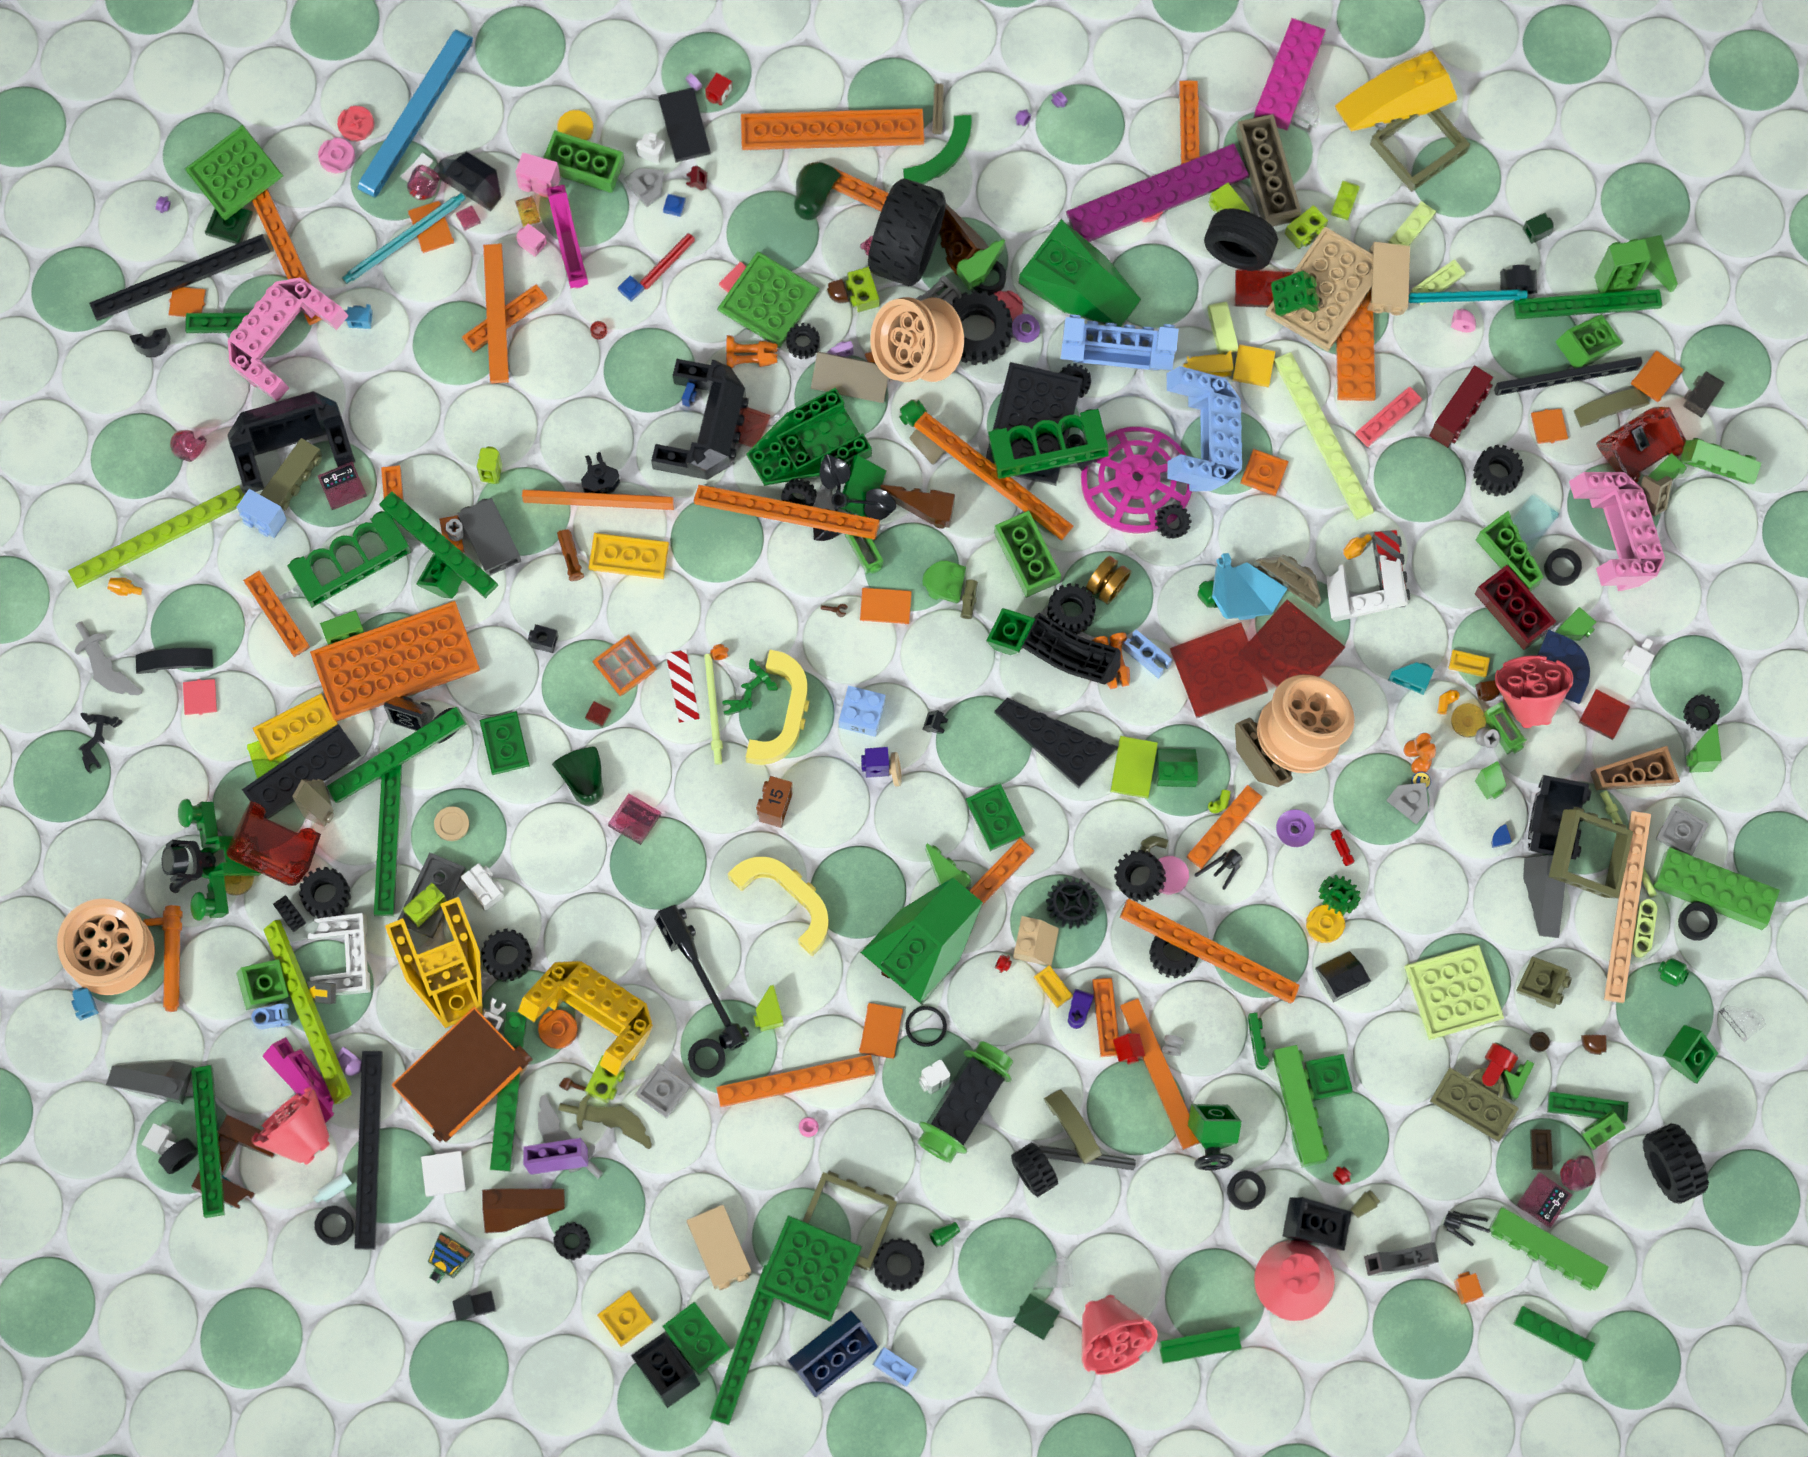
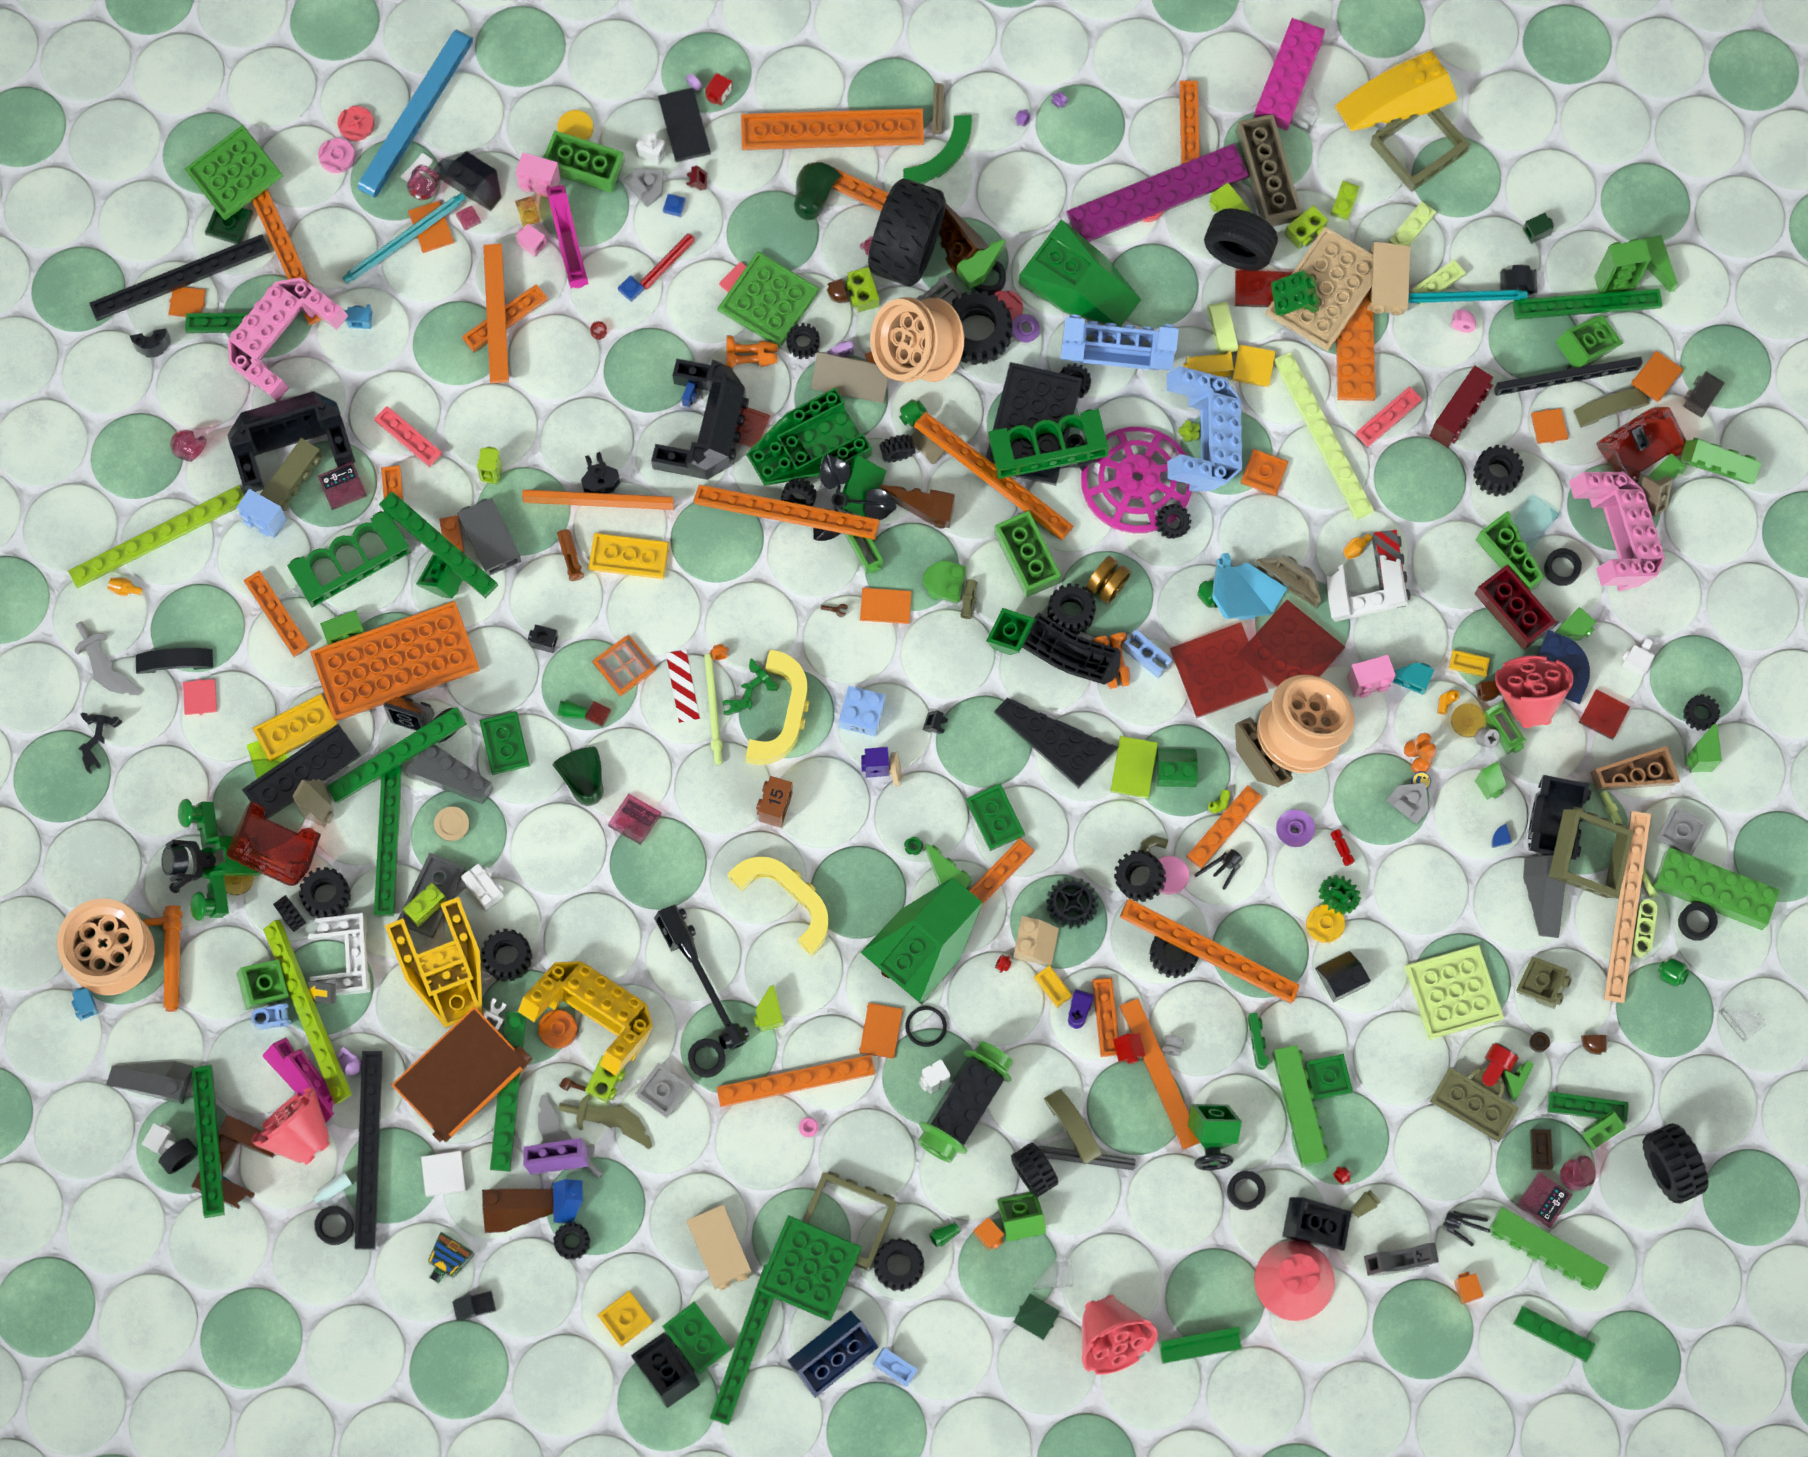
medium lavender plate [156,196,171,213] -> none
light grey bush [446,519,465,541] -> none
green slope [1663,1025,1718,1084] -> none
none -> coral plate [374,406,442,468]
none -> dark grey wedge [406,744,494,804]
none -> blue slope [553,1179,583,1223]
none -> green cone [558,700,587,719]
none -> black tyre [879,434,916,462]
none -> green plate [904,837,923,855]
none -> orange brick [973,1217,1004,1251]
none -> bright green slope [997,1192,1046,1242]
none -> lime plant [1178,420,1200,442]
none -> bright pink brick [1347,655,1396,698]

